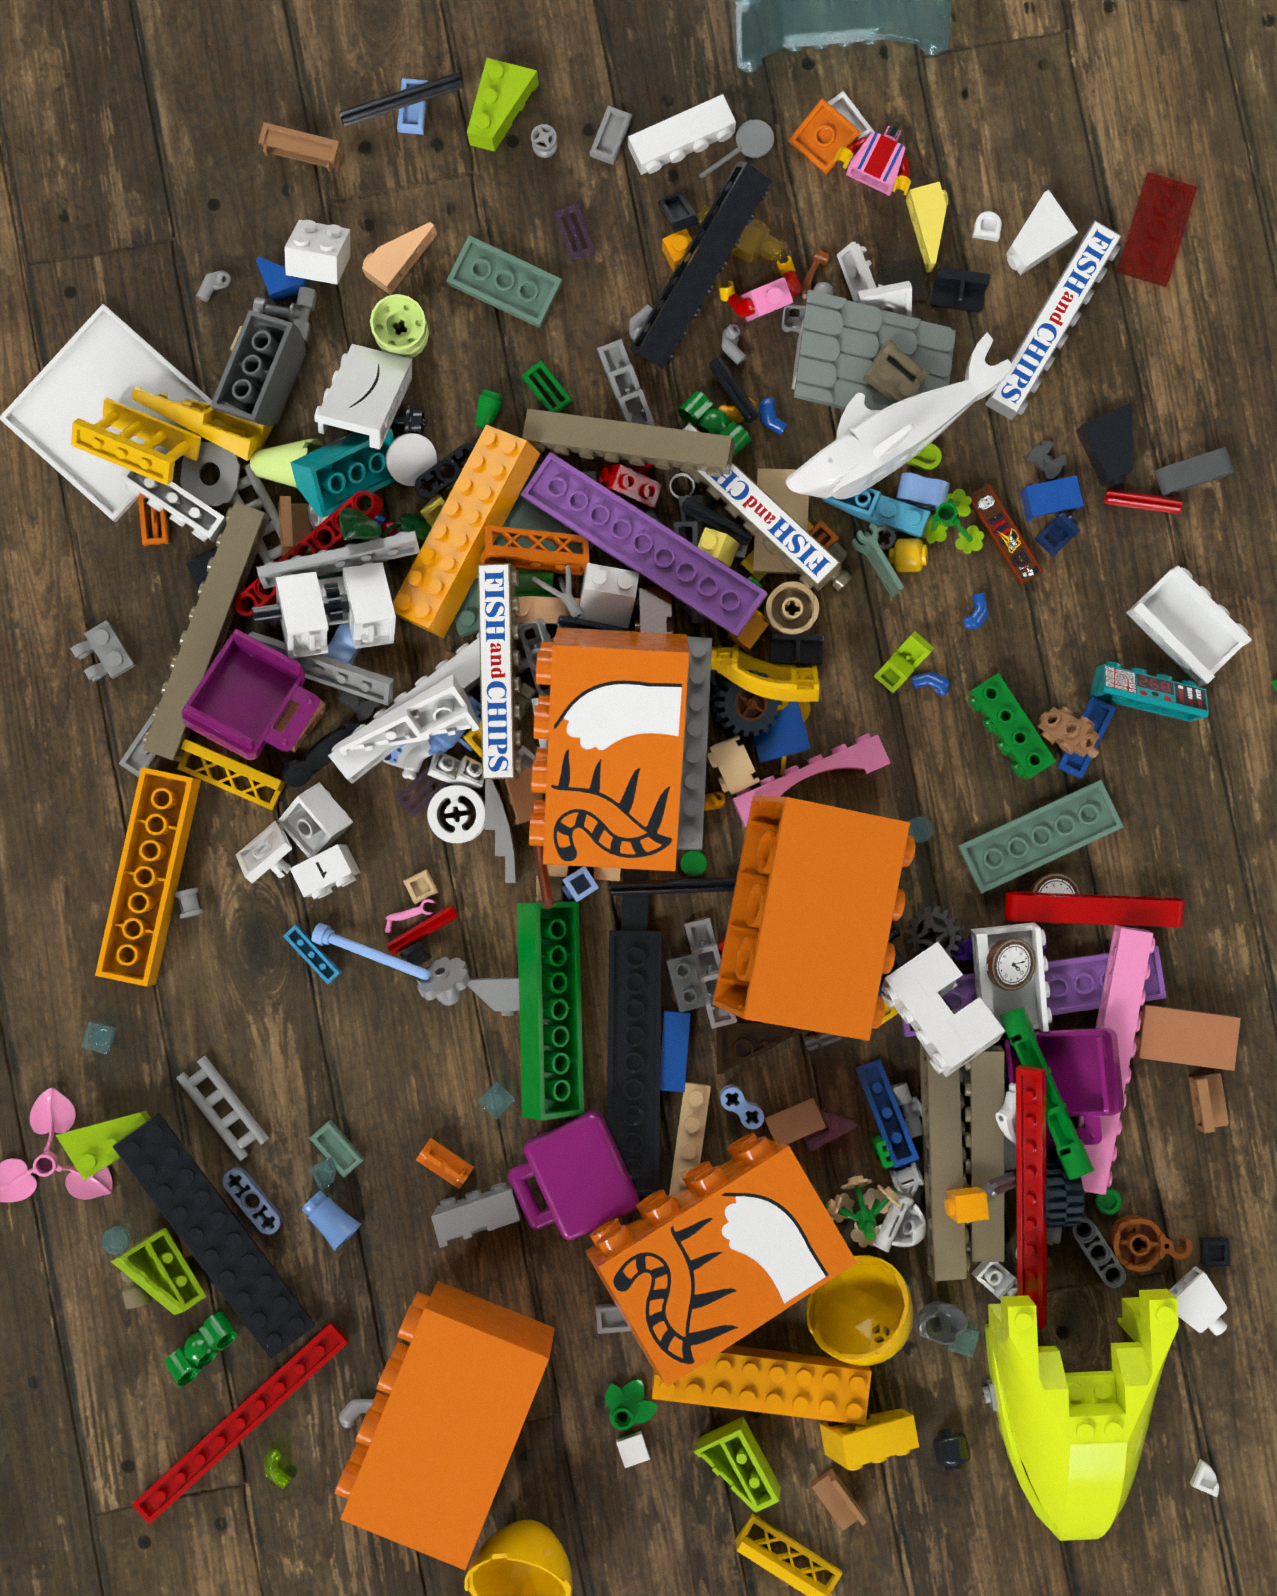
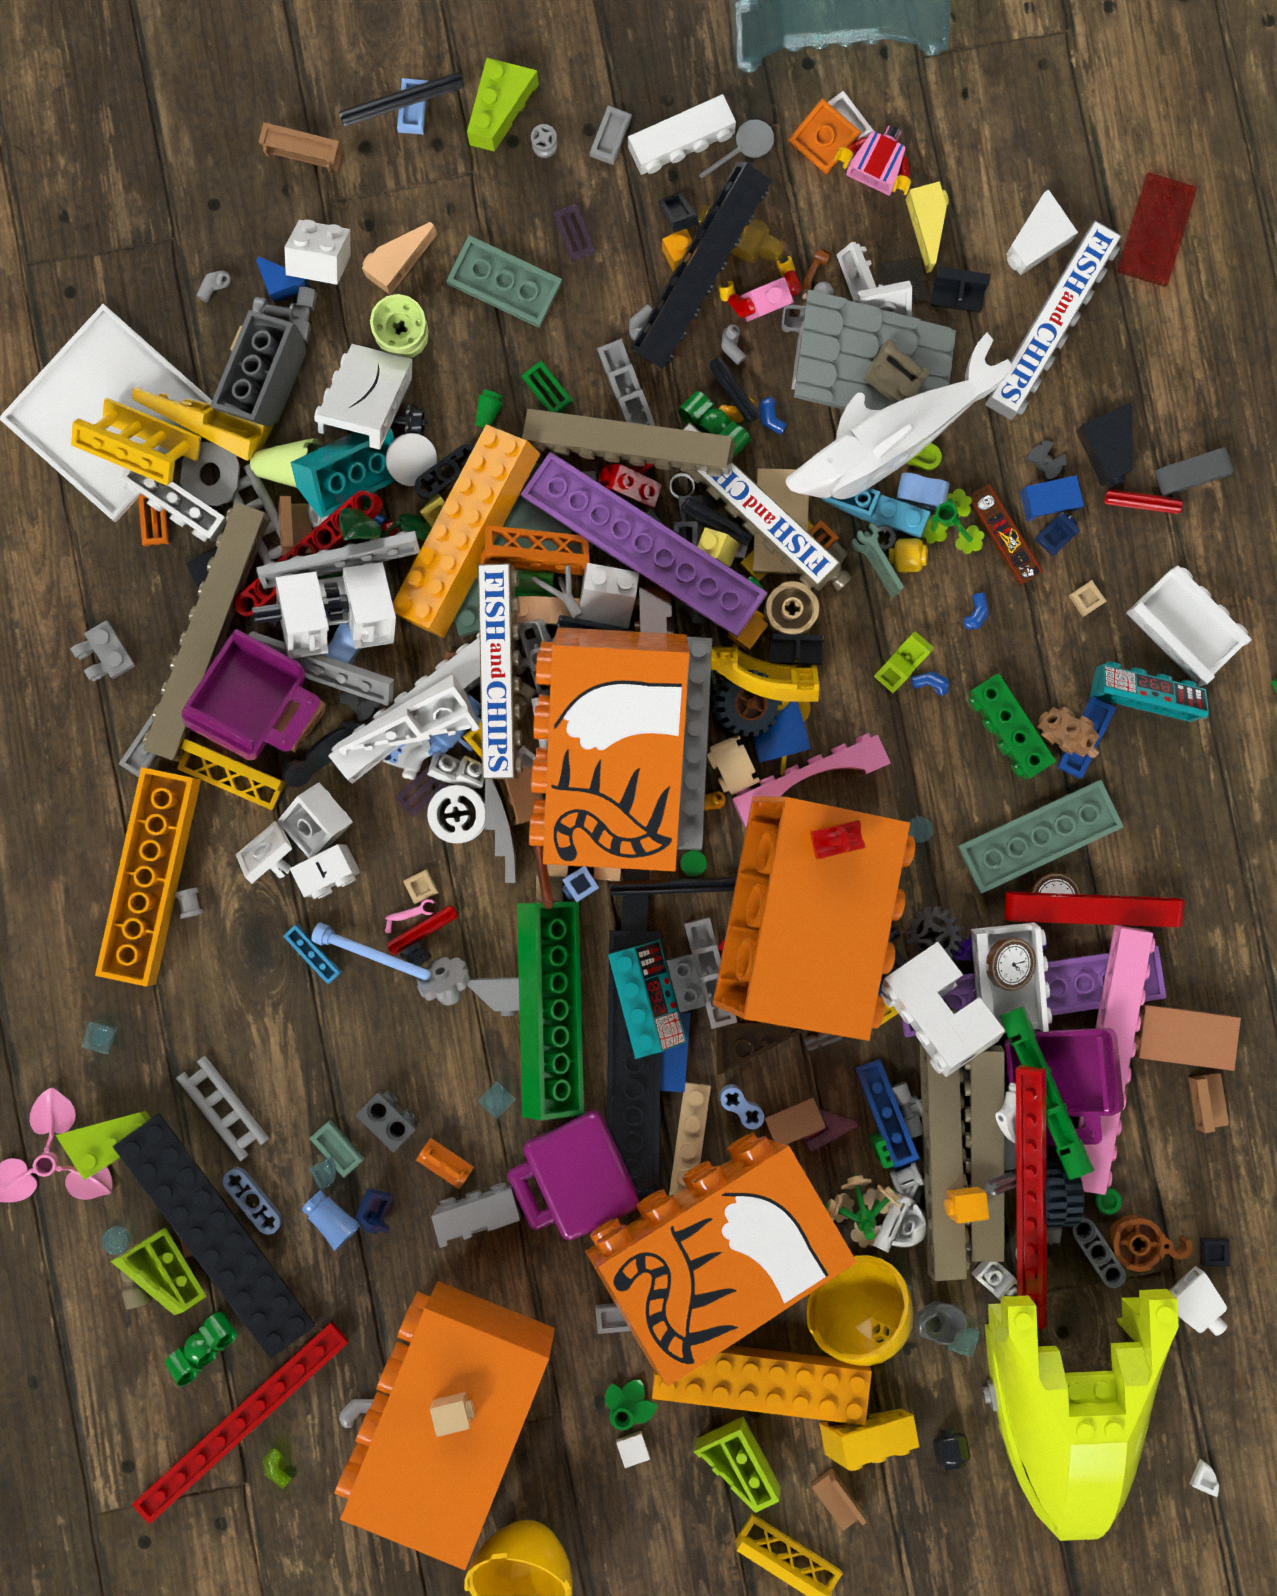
white tile [972,211,1002,242] -> none
none -> dark grey brick [355,1089,419,1153]
none -> dark blue bracket [355,1188,394,1234]
none -> tan brick [430,1392,475,1437]
none -> teal slope [608,939,687,1059]
none -> red hips [810,820,866,859]
none -> tan tile [1069,580,1106,617]

